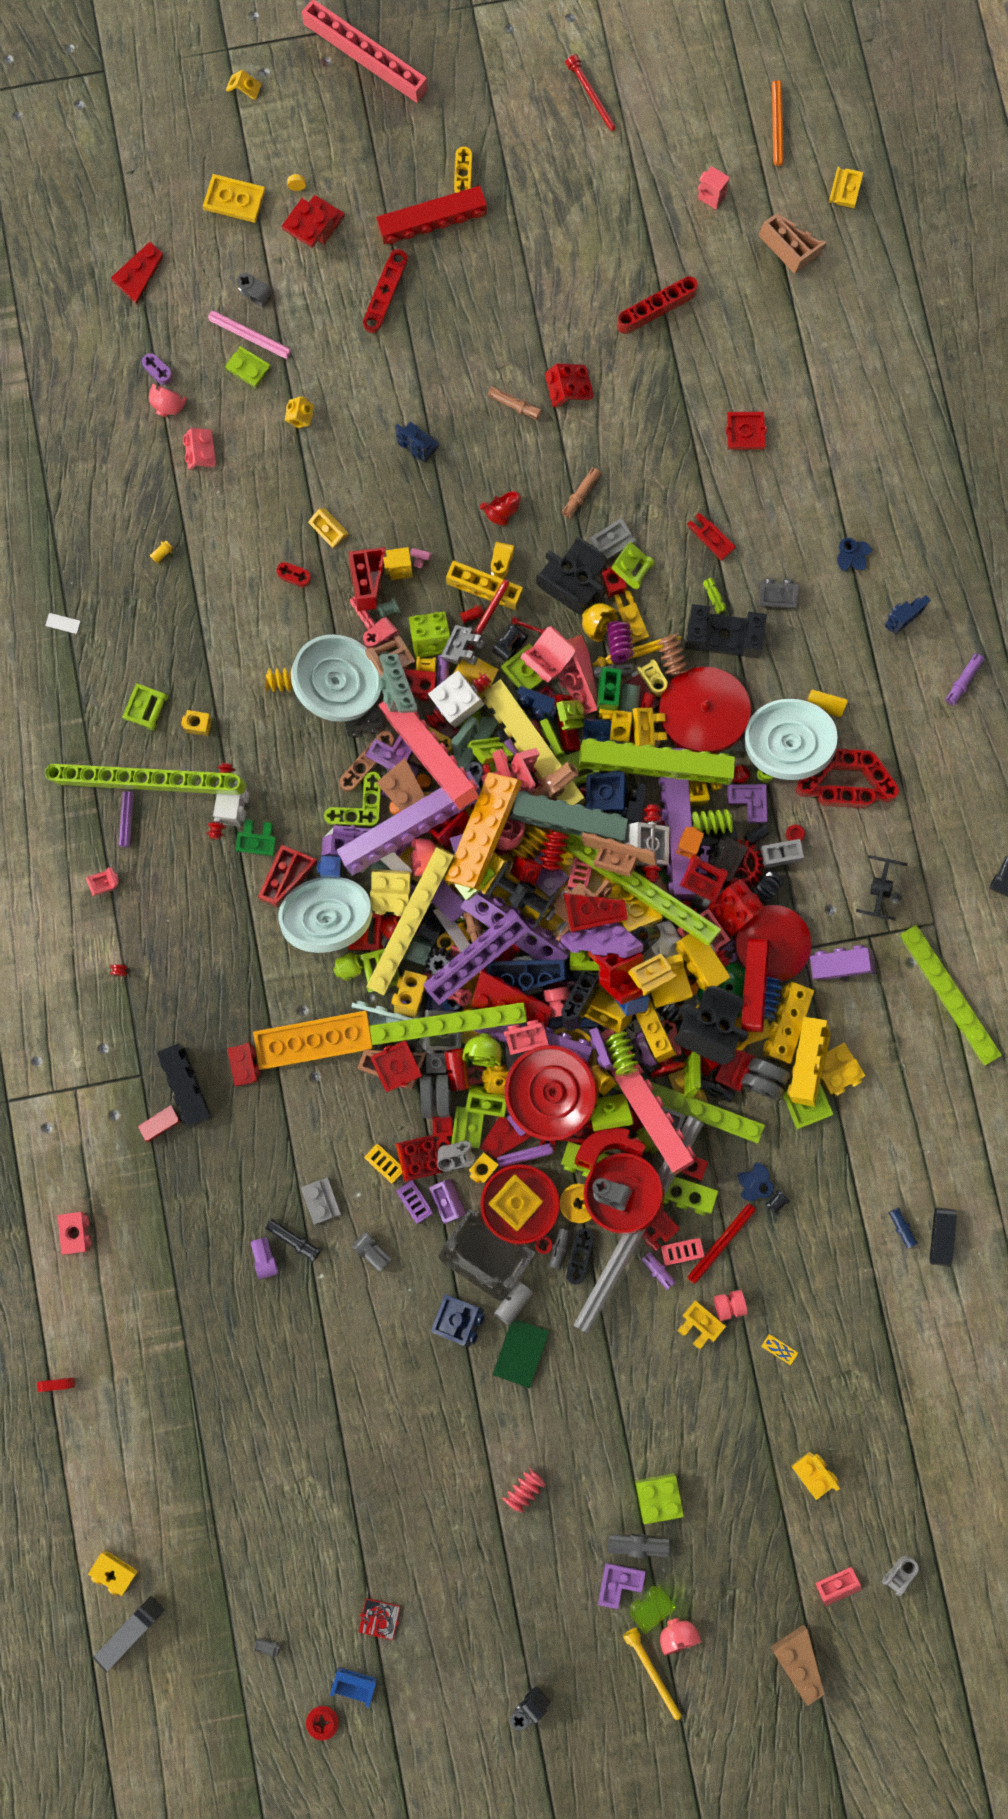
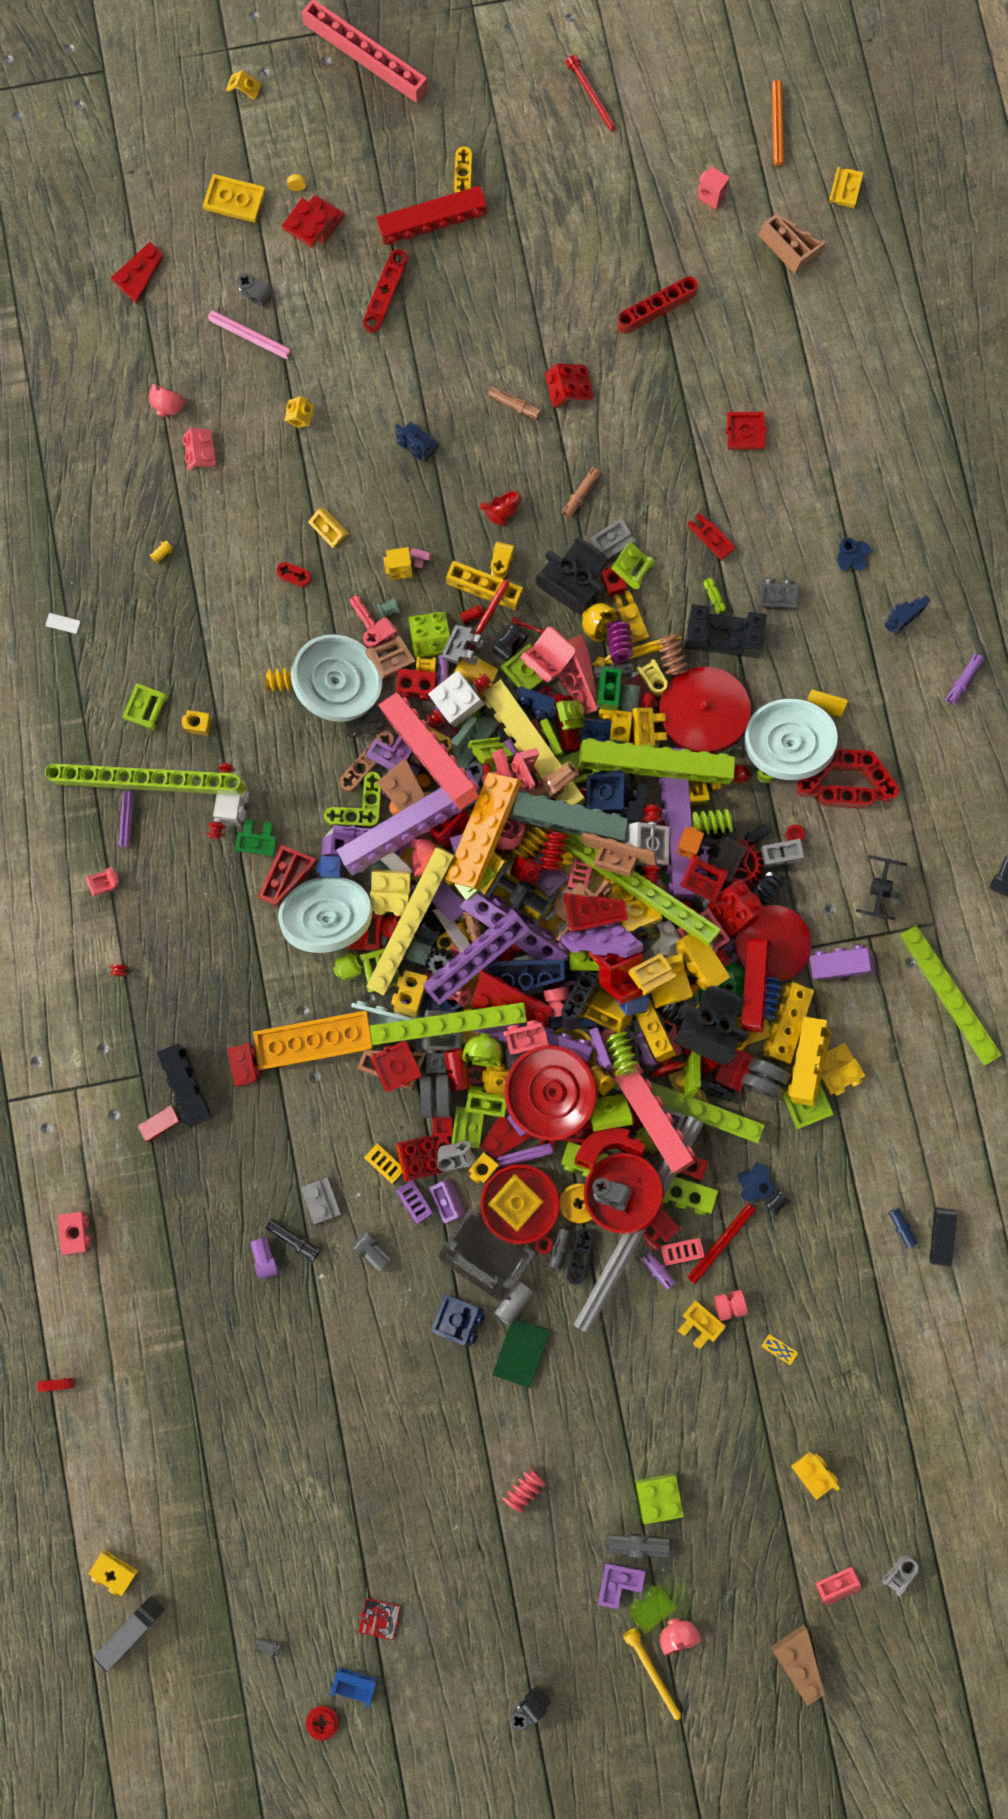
medium lavender beam [142,353,172,385] -> none
lime plate [225,346,271,388] -> none
red wedge [349,547,386,612] -> none
sand green bracket [379,654,417,713] -> none
medium lavender plate [727,784,767,823] -> none

